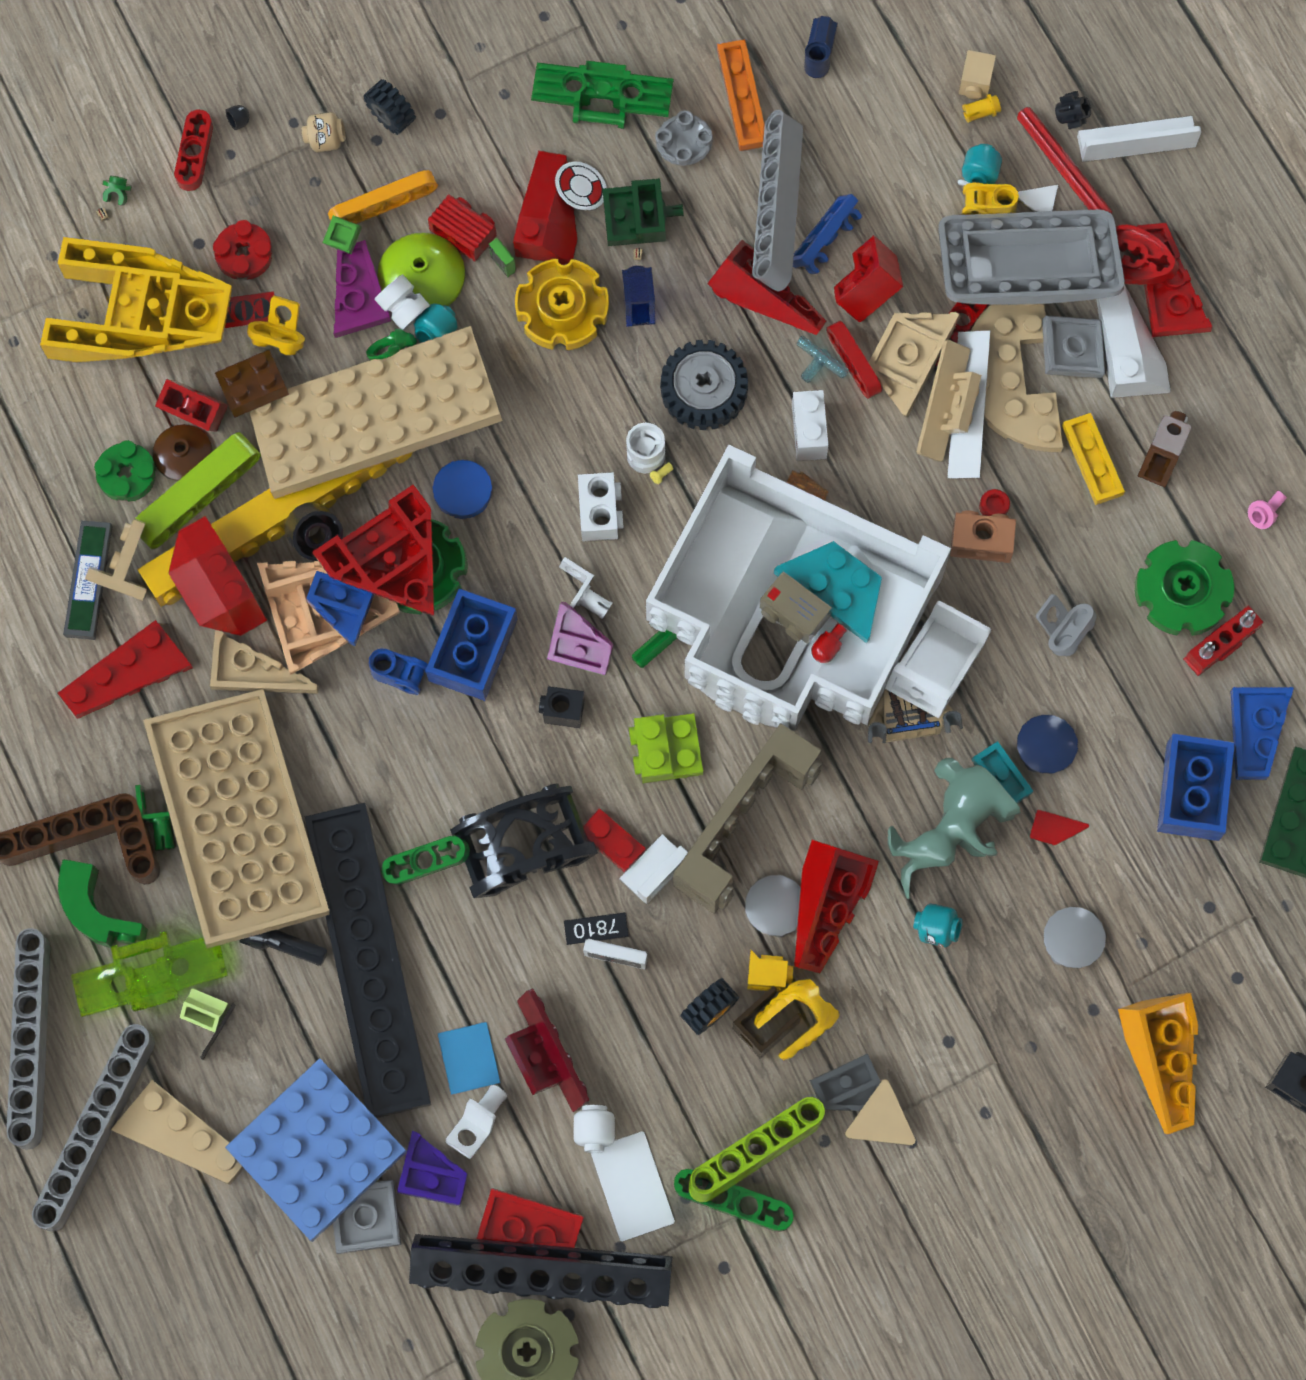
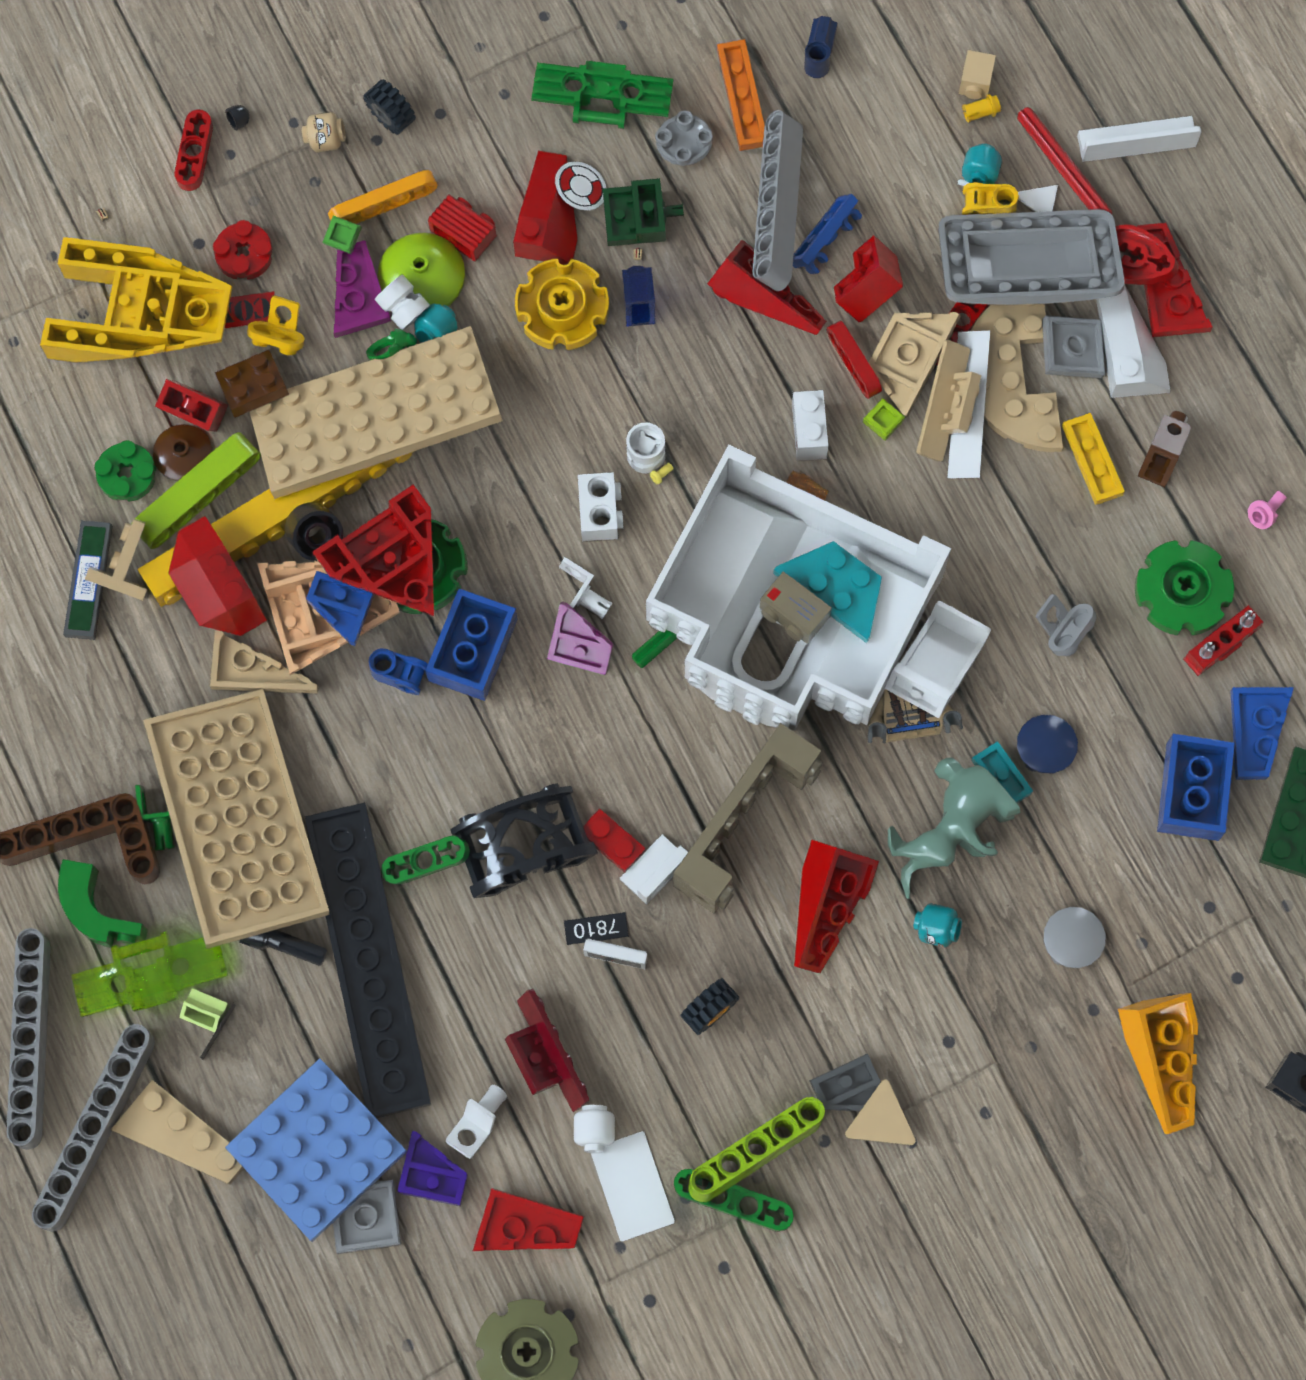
red wing [58,620,193,719] -> none
green plate [102,175,132,205] -> none
black brick [409,1234,673,1308] -> none
blue tile [432,460,493,519] -> none
dark azure sticker [438,1022,500,1095] -> none
bright green tile [489,238,516,277] -> none
black brick [538,686,585,728] -> none
lime plate [628,713,703,784] -> none
wheel [660,340,748,430] -> none
dark brown piece [732,986,802,1059] -> none
light grey dish [745,875,801,937] -> none
yellow window [747,950,794,992] -> none
yellow piece [754,979,840,1061] -> none
clear light blue piece [796,336,849,383] -> none
red cylinder [811,623,847,663] -> none
nougat brick [950,510,1016,563] -> none
red tile [979,489,1010,516] -> none
red sticker [1030,810,1089,845] -> none
black gear [1055,91,1091,130] -> none
none -> lime tile [863,398,905,441]

